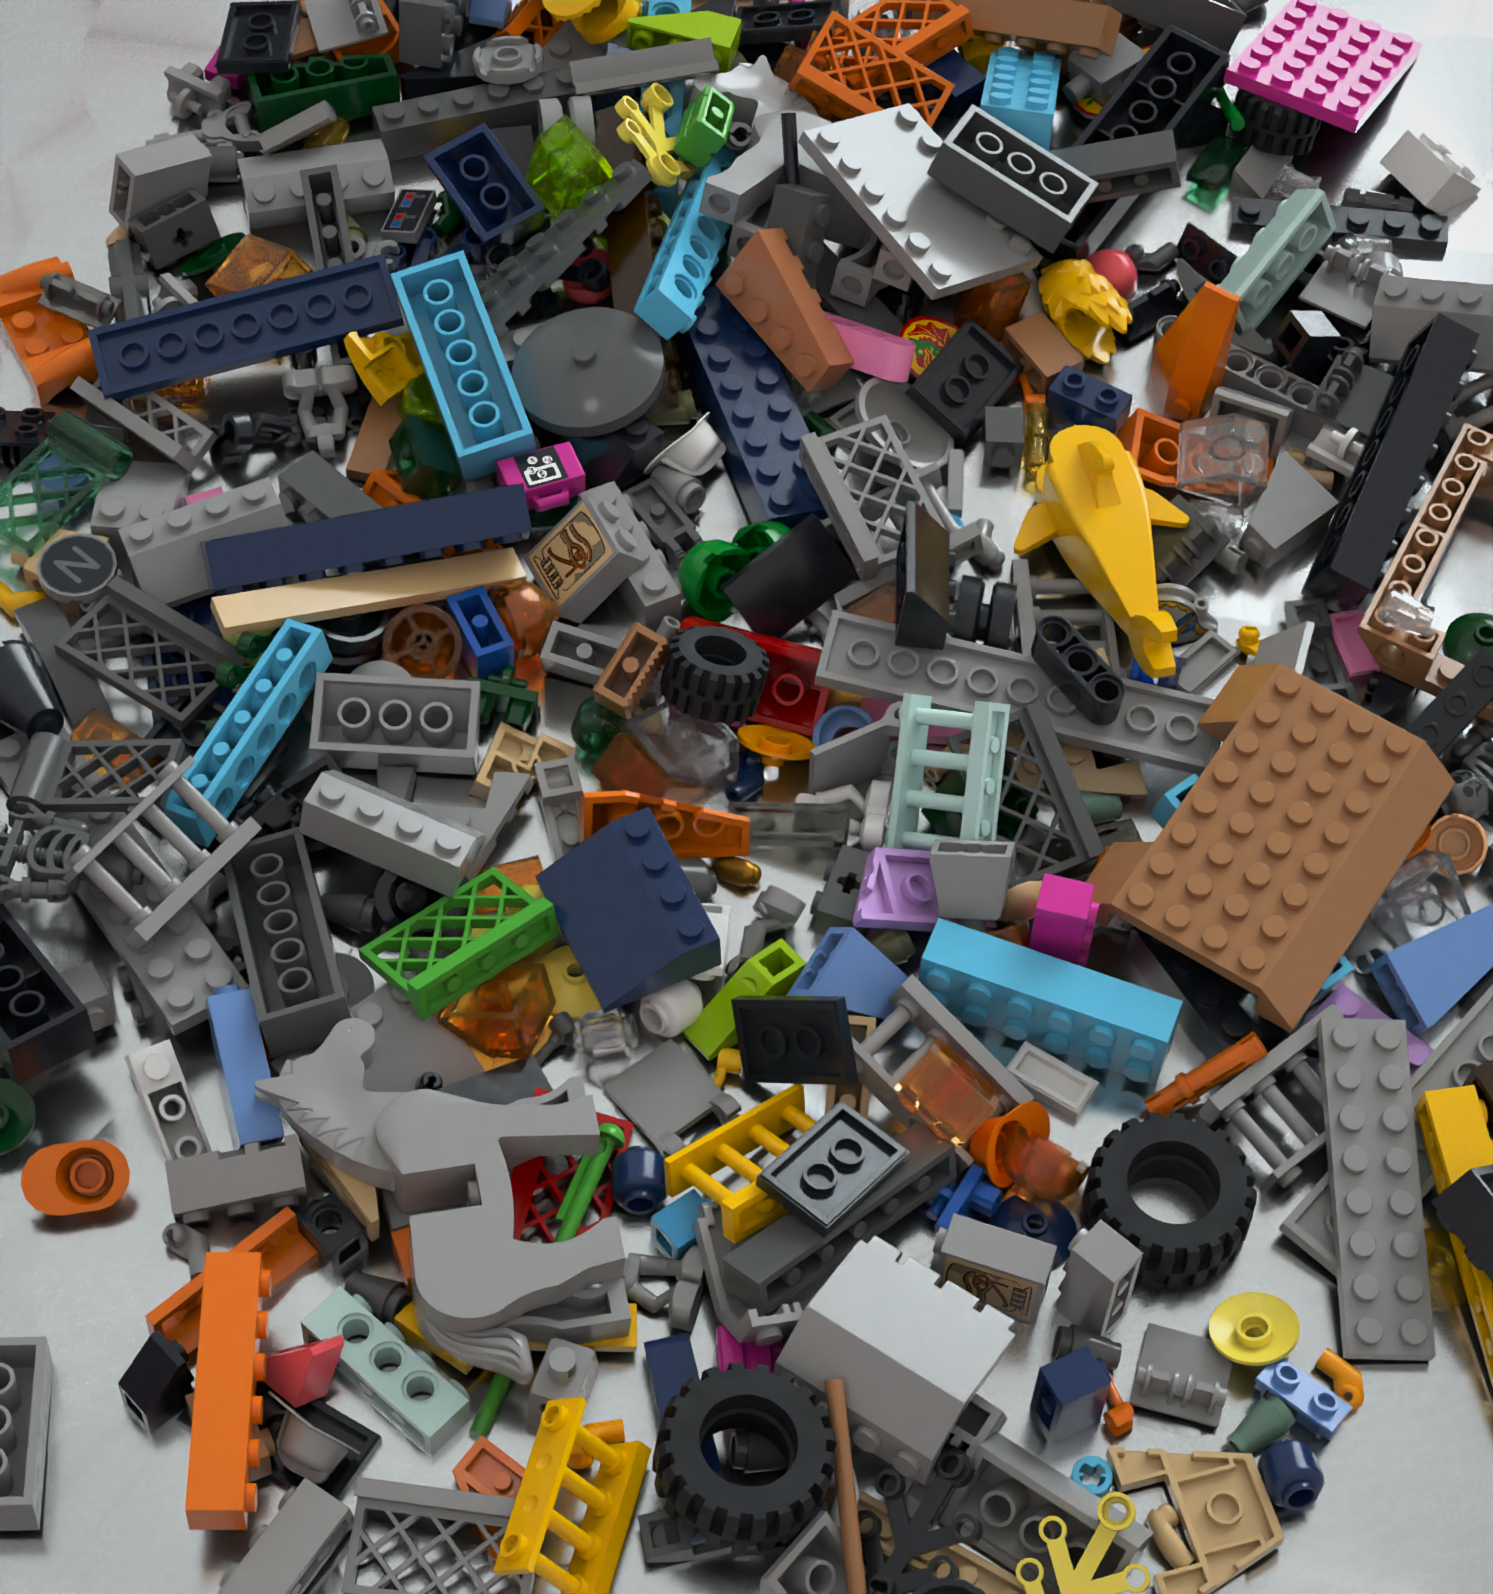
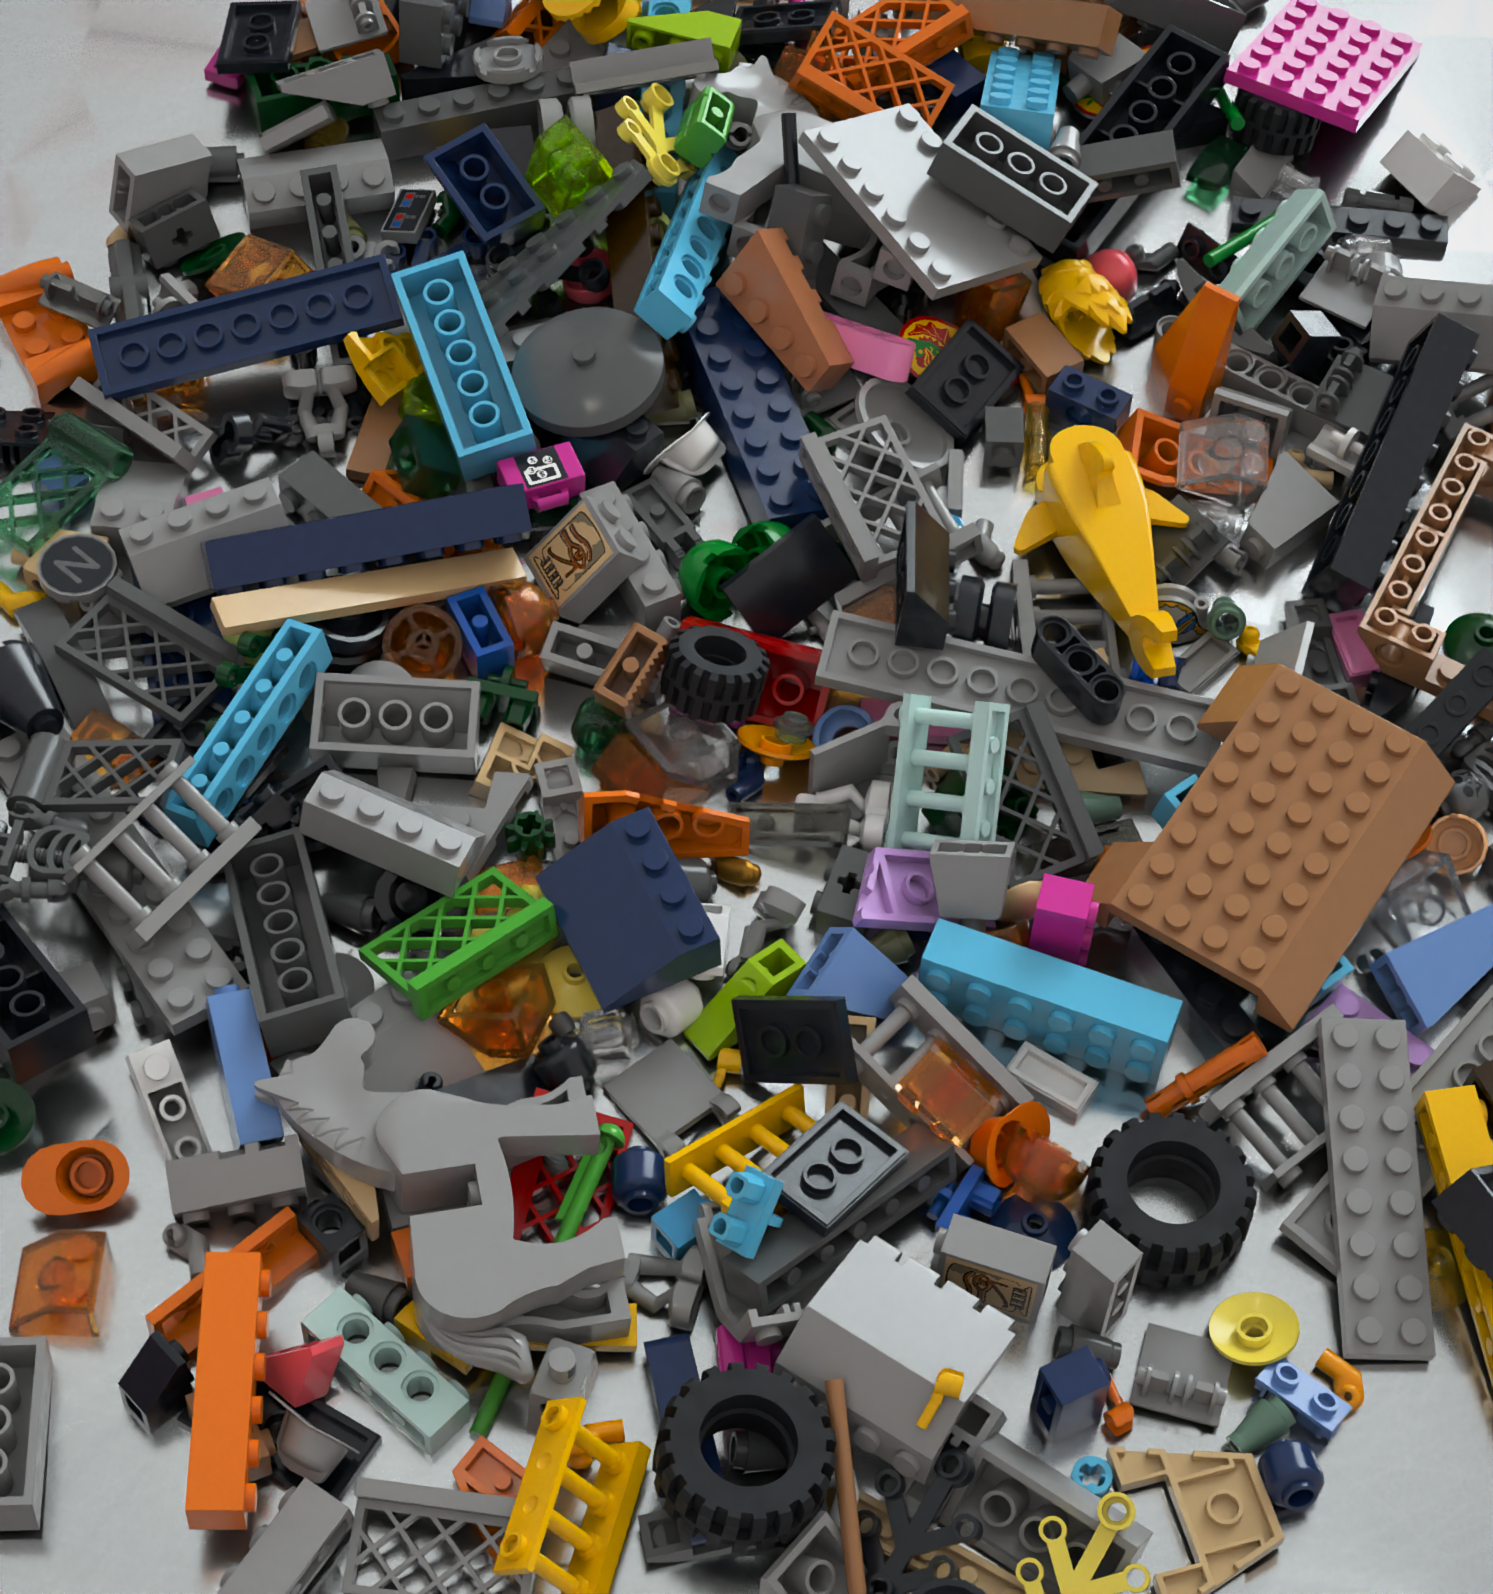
light grey piece [145,101,263,152] -> none
light grey hips [164,62,232,119] -> none
light grey arm [189,871,228,928] -> none
tan arm [1146,1504,1195,1569] -> none
clear cone [1377,588,1441,639] -> none
none -> clear orange slope [9,1229,113,1337]
none -> light grey slope [275,49,397,108]
none -> dark green gear [505,810,556,862]
none -> black head [533,1033,597,1092]
none -> medium azure hips [708,1165,785,1260]
none -> clear light blue plate [773,711,814,744]
none -> yellow hand [916,1368,964,1430]
none -> light grey cone [1048,126,1082,170]
none -> green bar [1203,212,1276,268]
none -> sand green cone [1207,596,1246,640]

